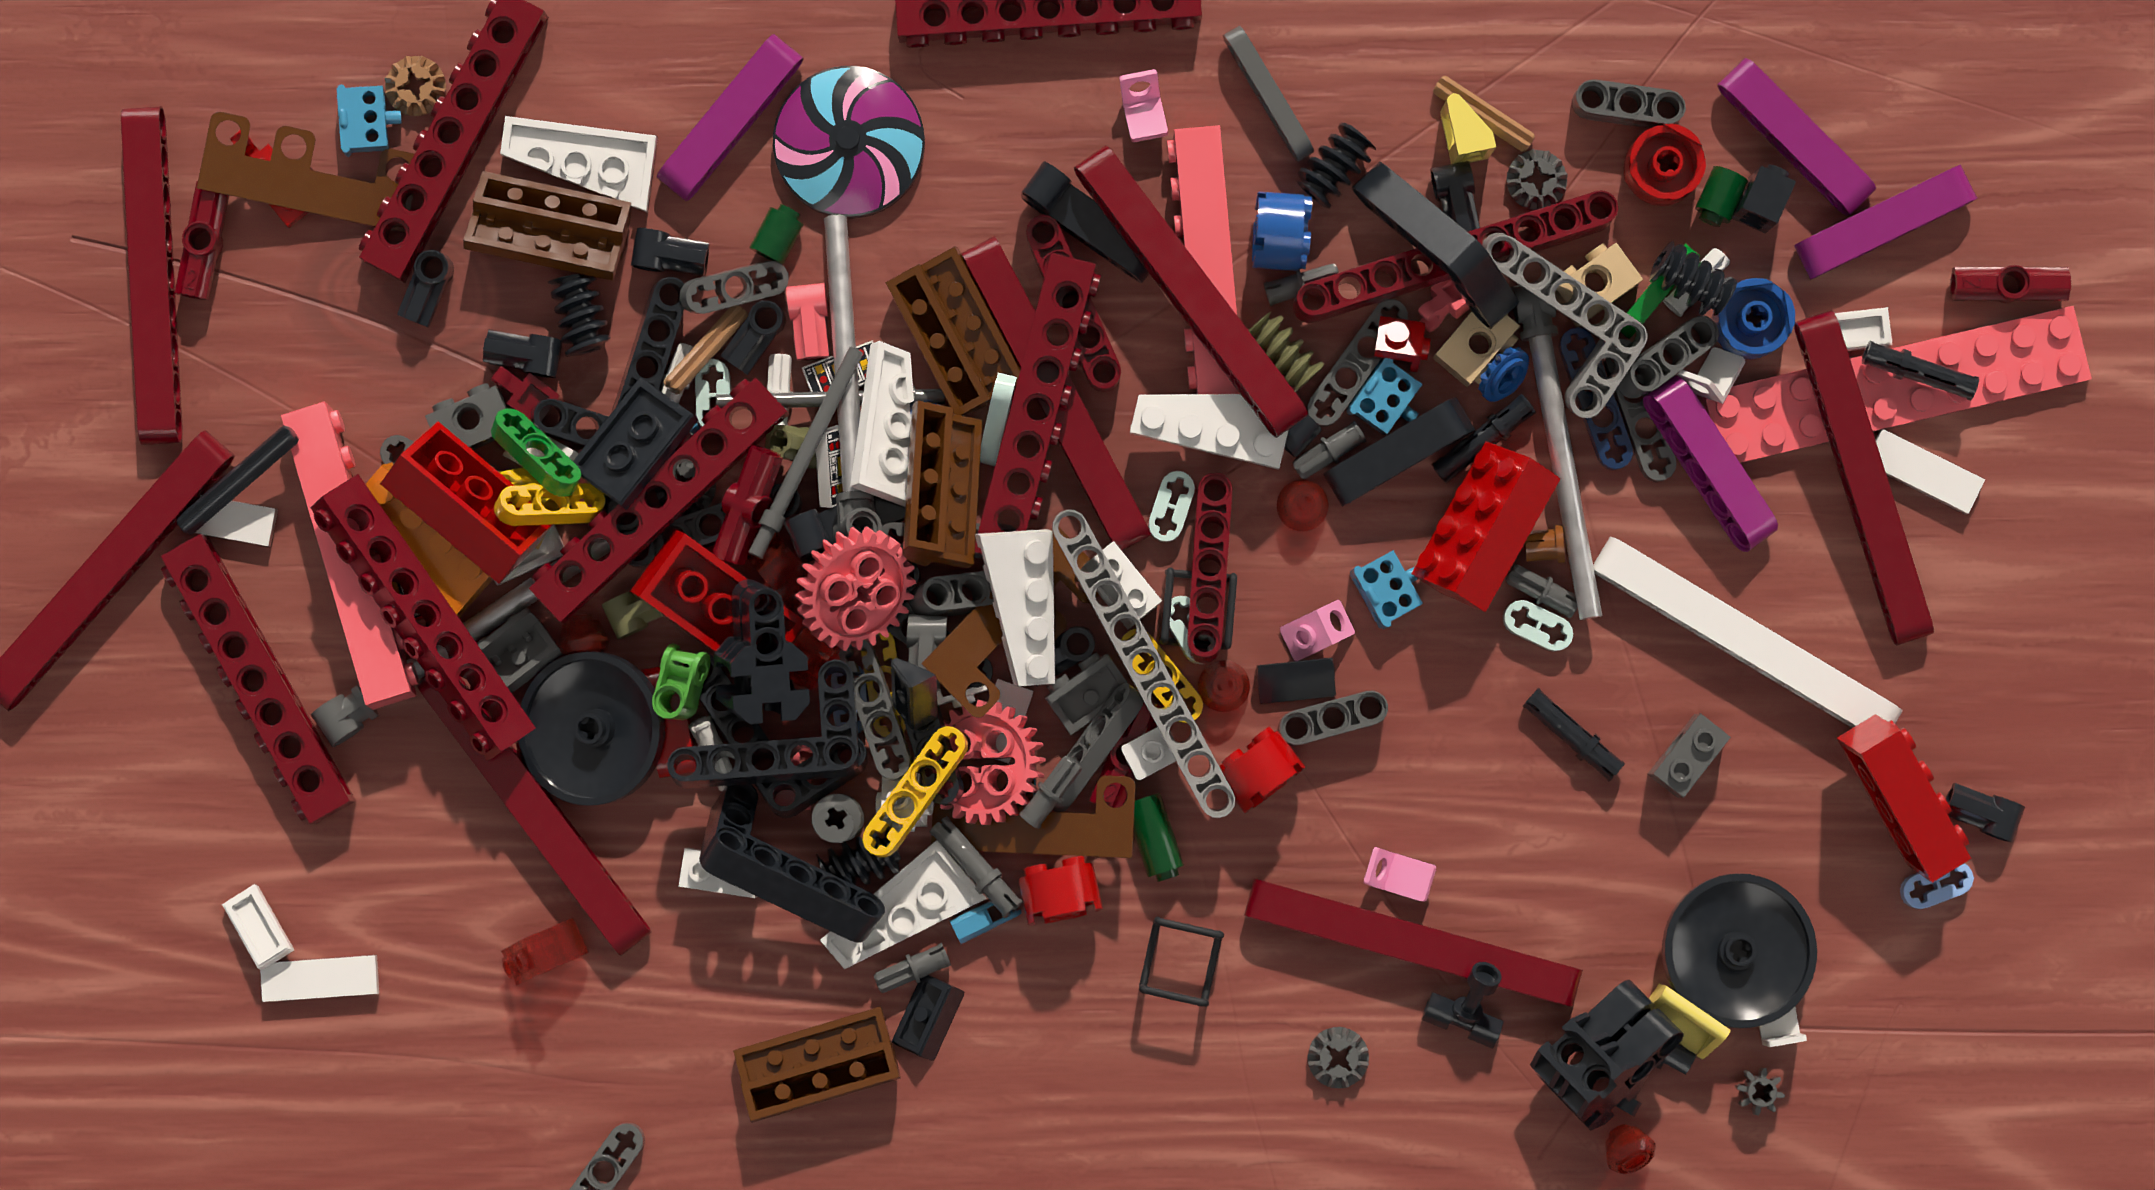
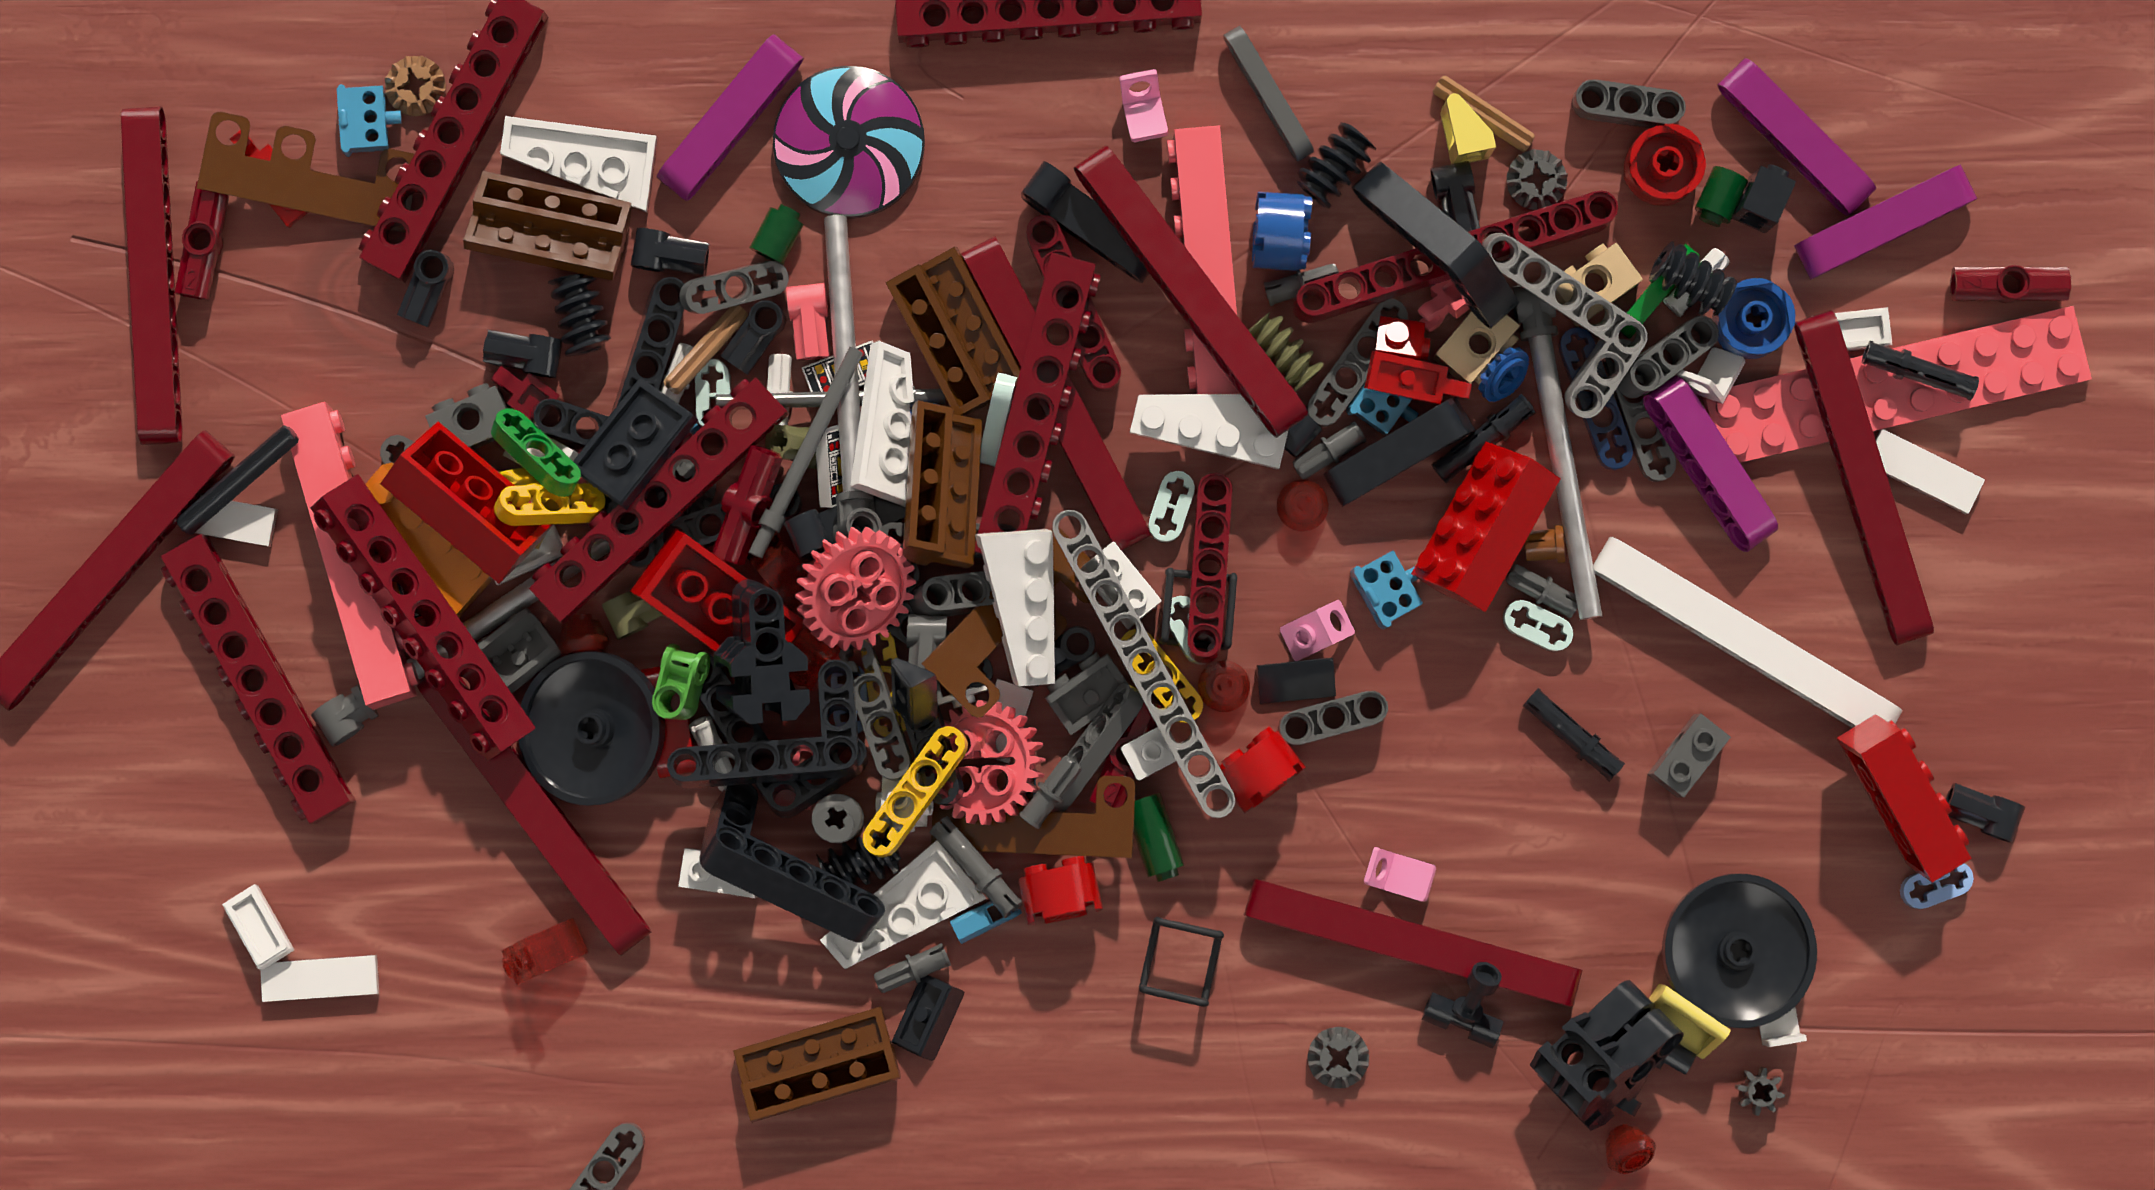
none -> red plate [1364,351,1472,404]

